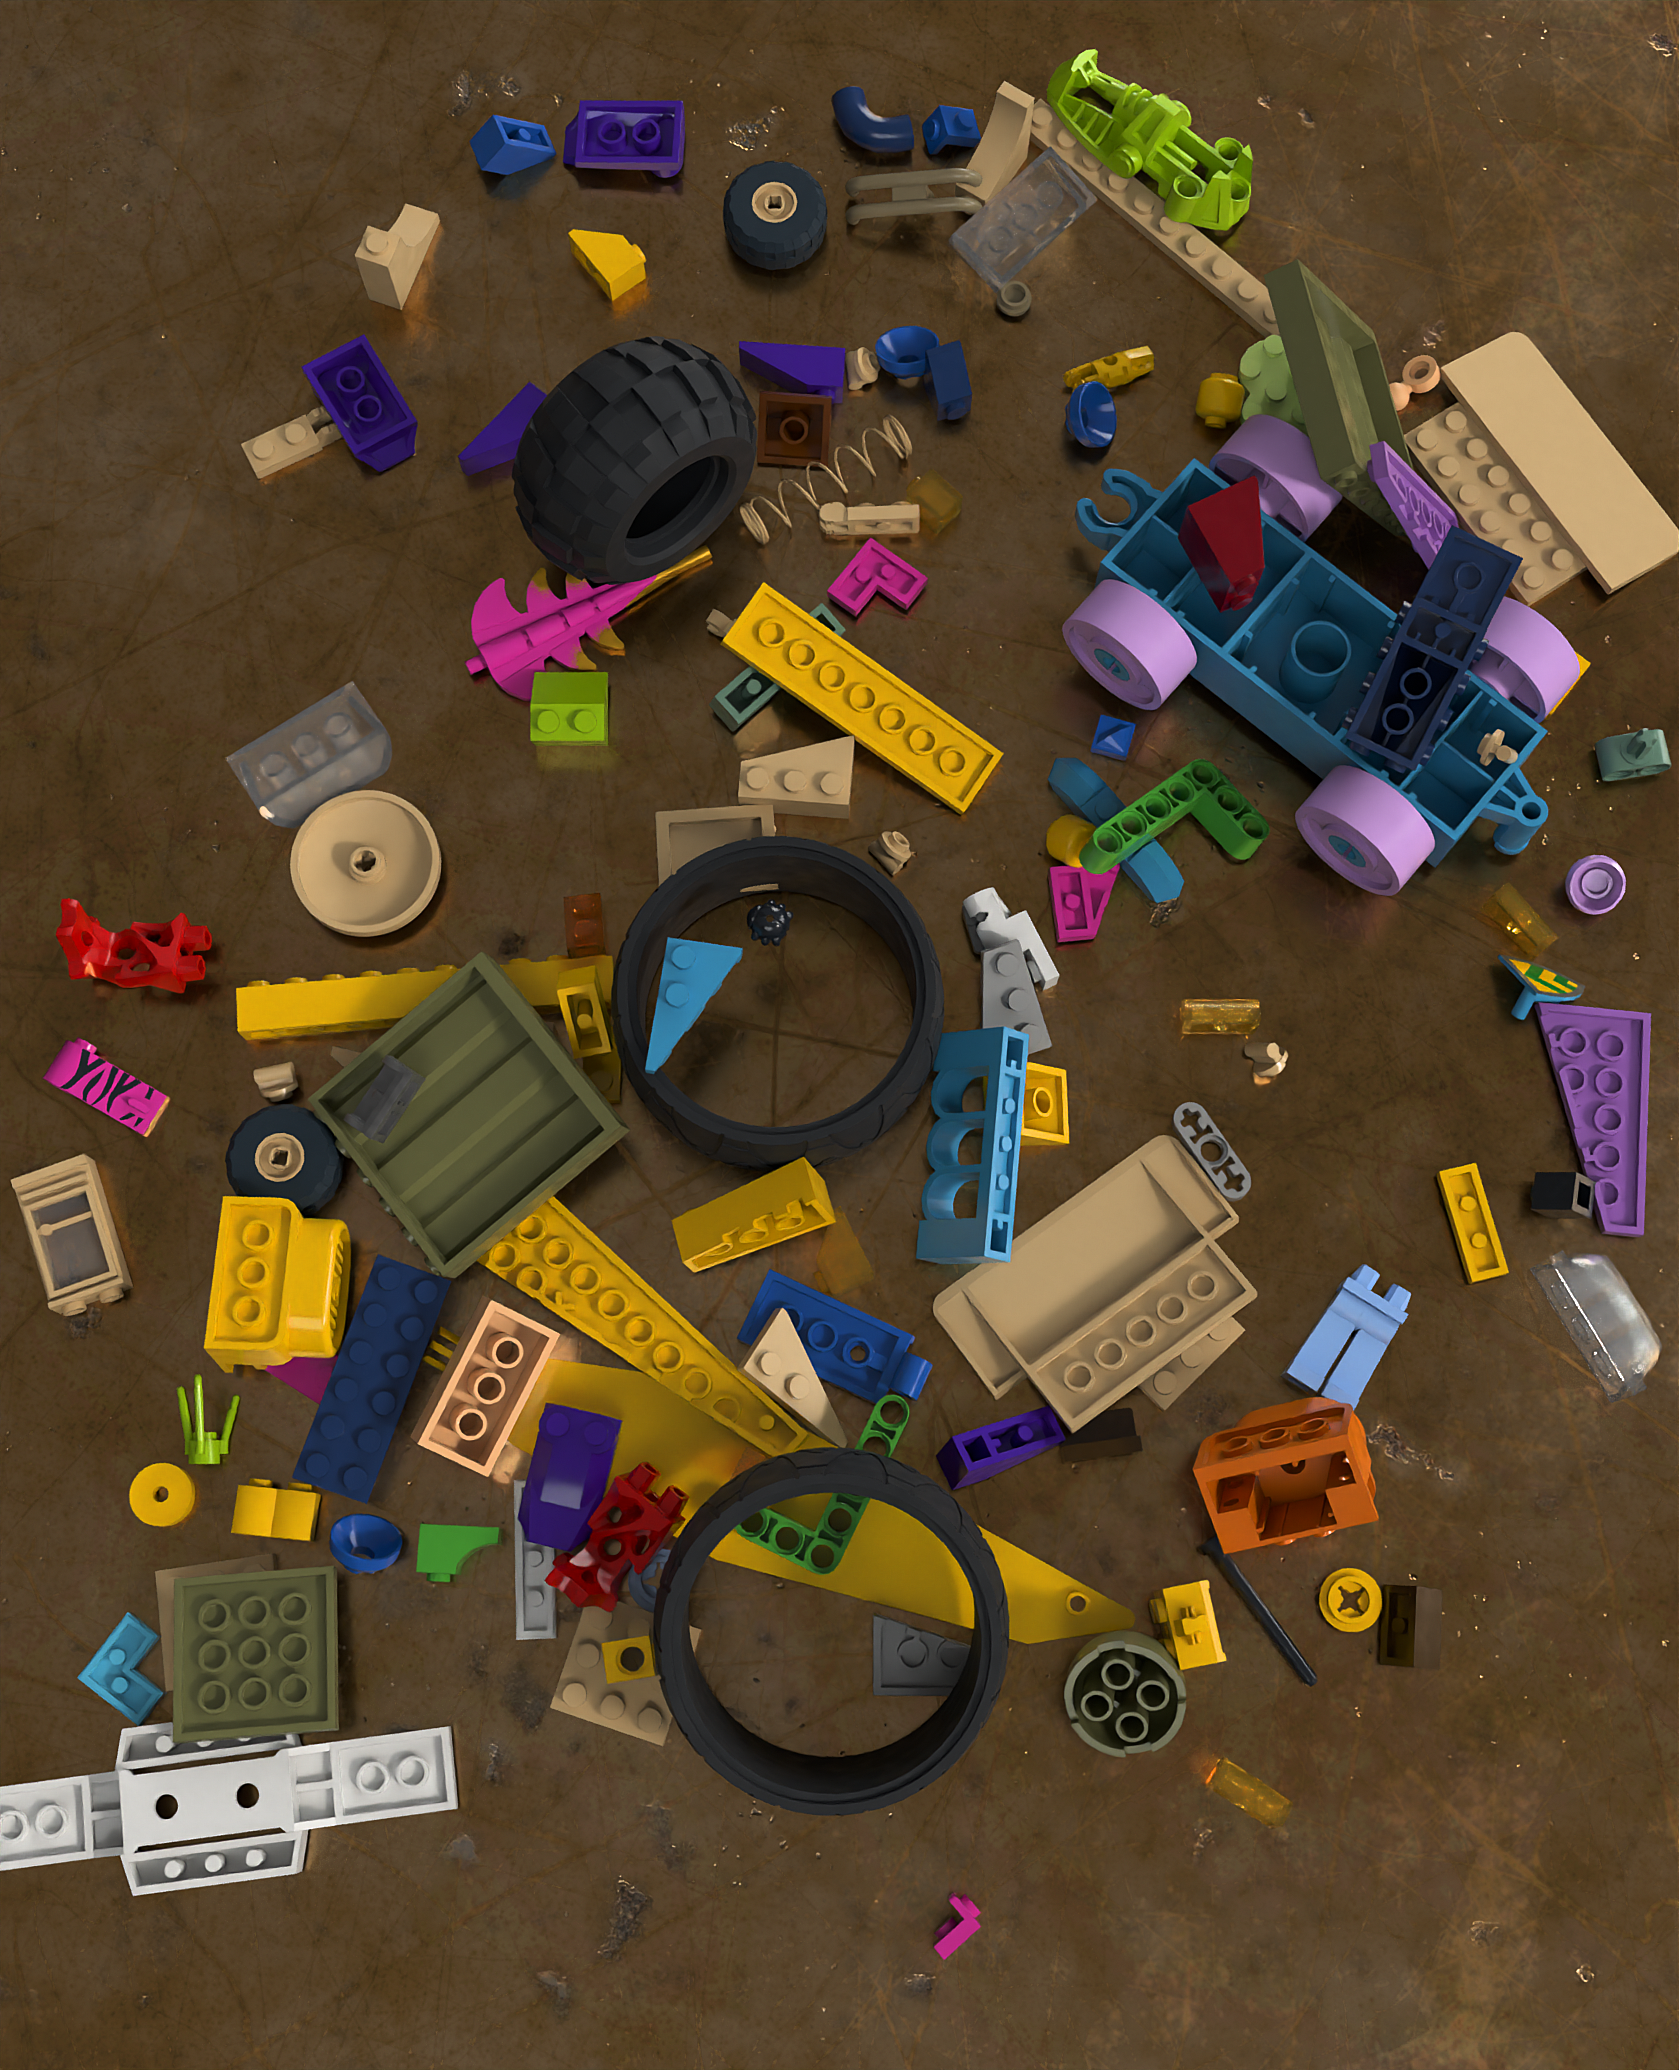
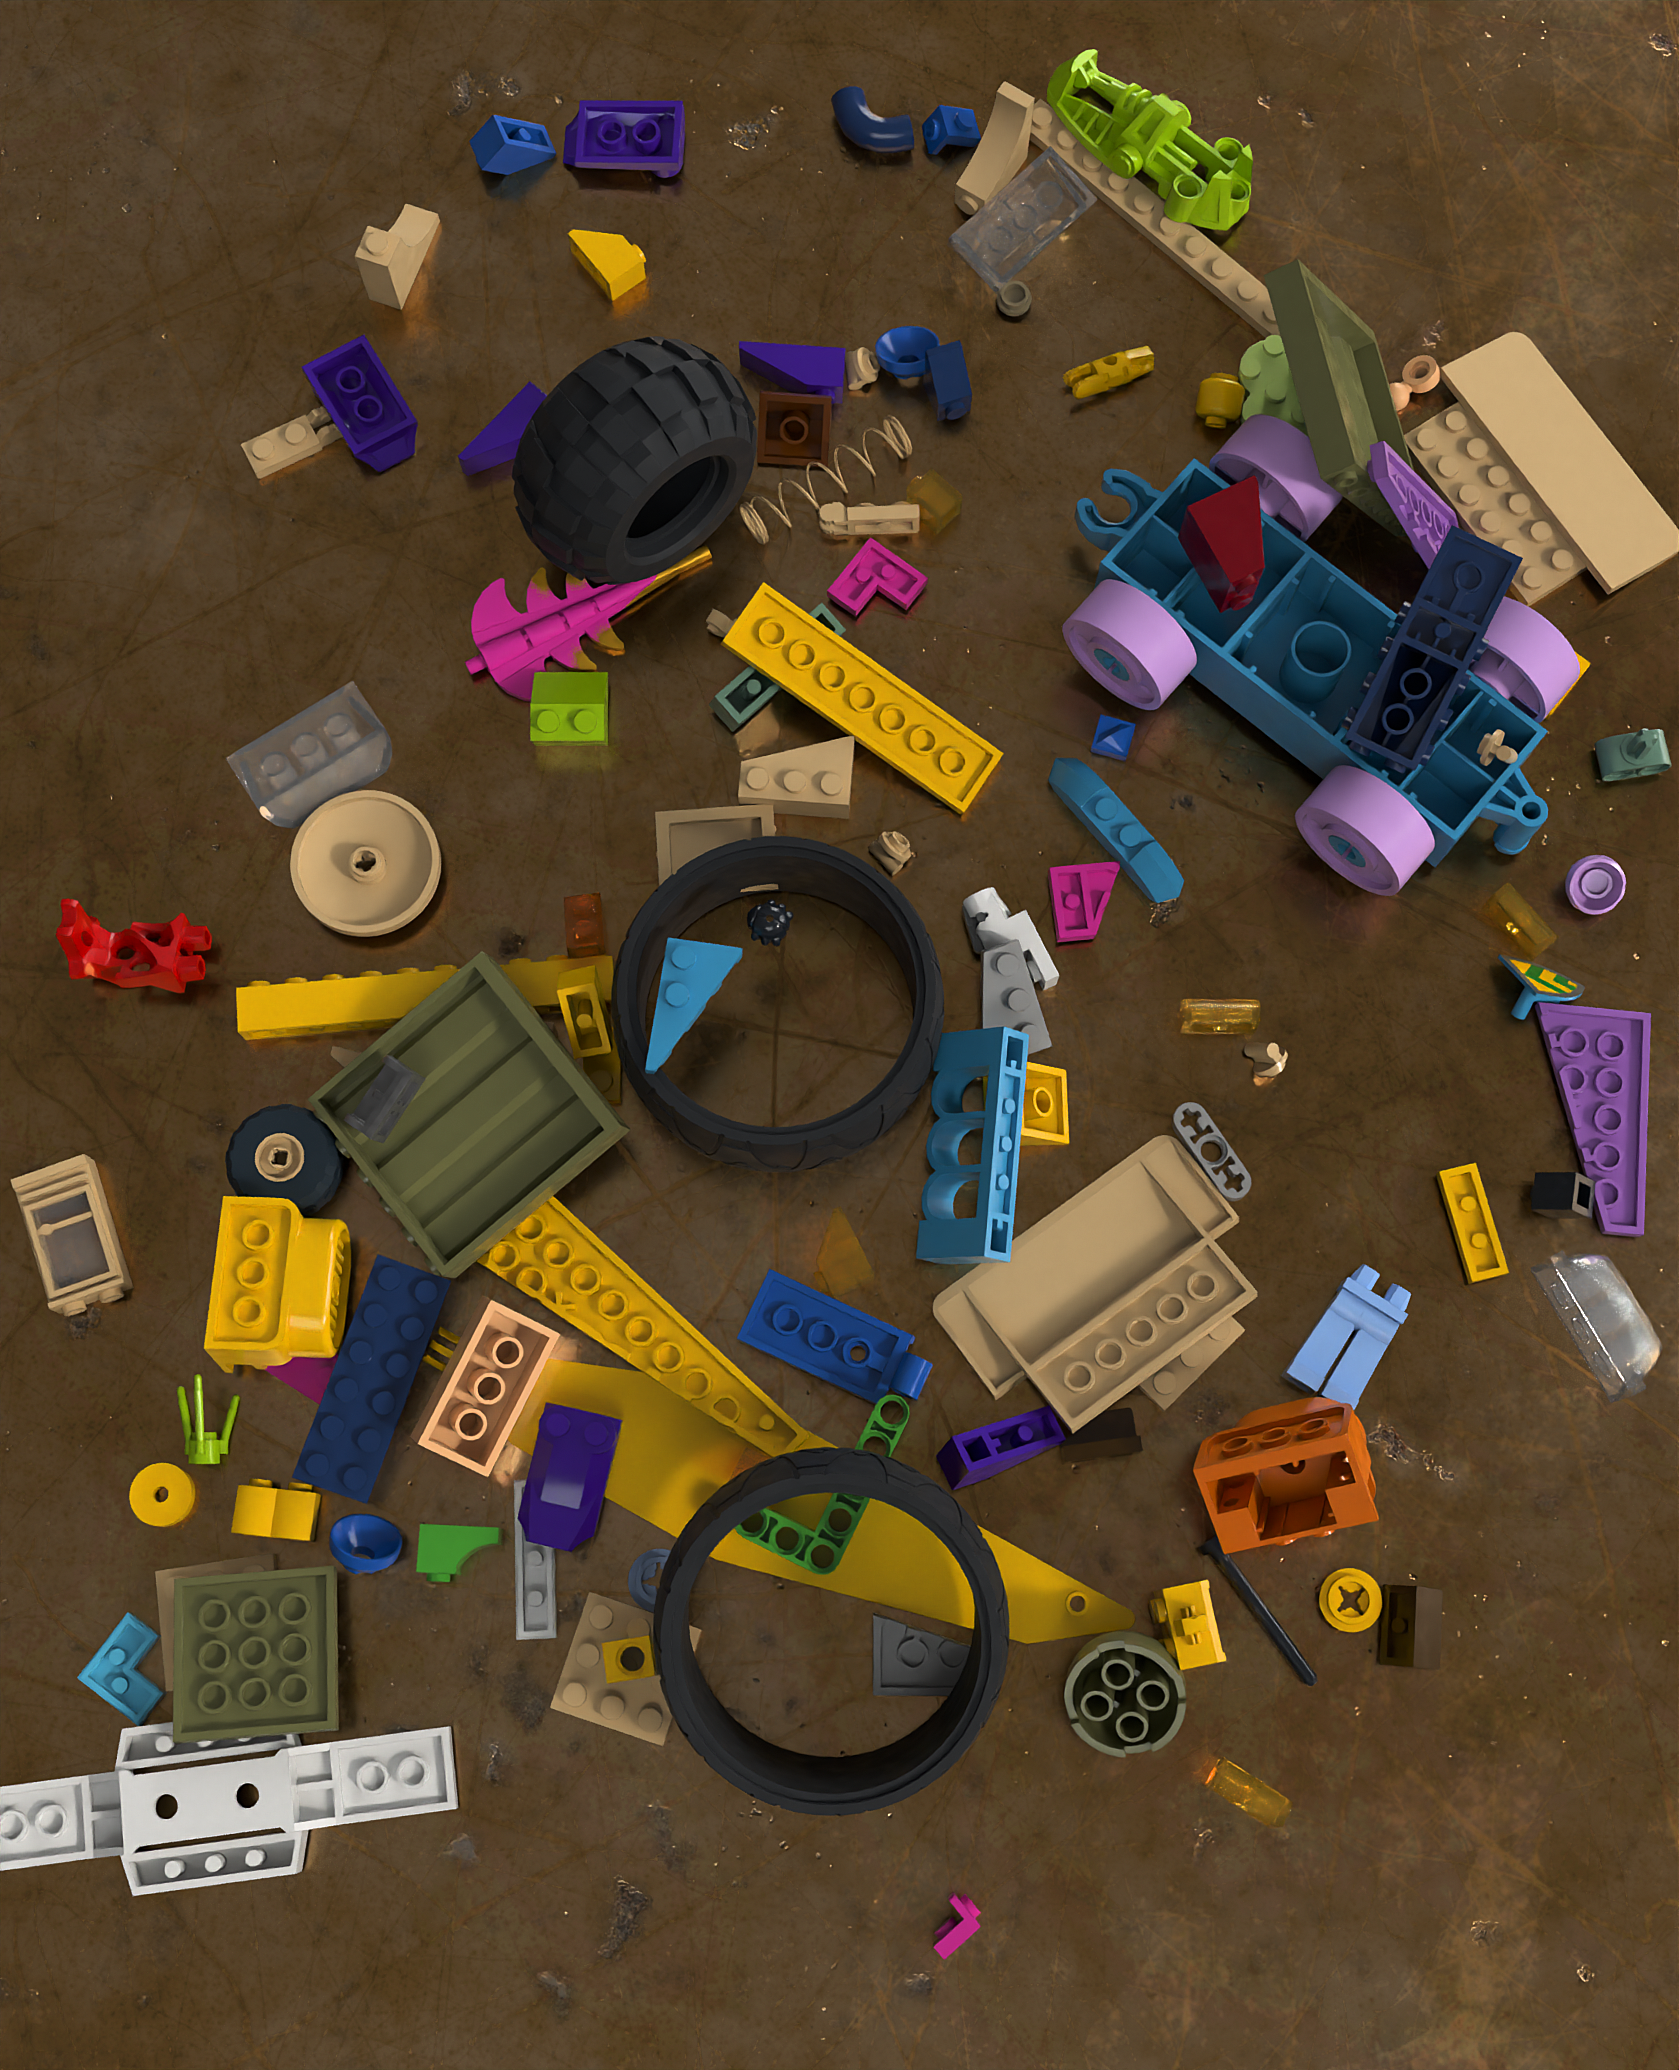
dark pink door [42,1037,167,1135] -> none
tan plate [254,1062,298,1102] -> none
red hips [544,1462,689,1613] -> none
yellow wedge [671,1156,836,1273] -> none
black wheel [723,161,827,270] -> none
tan wing [737,1308,848,1448] -> none
dark tan piece [845,168,982,225] -> none
yellow head [1046,814,1097,868] -> none
blue piece [1065,381,1117,448] -> none
bright green beam [1079,759,1270,874] -> none

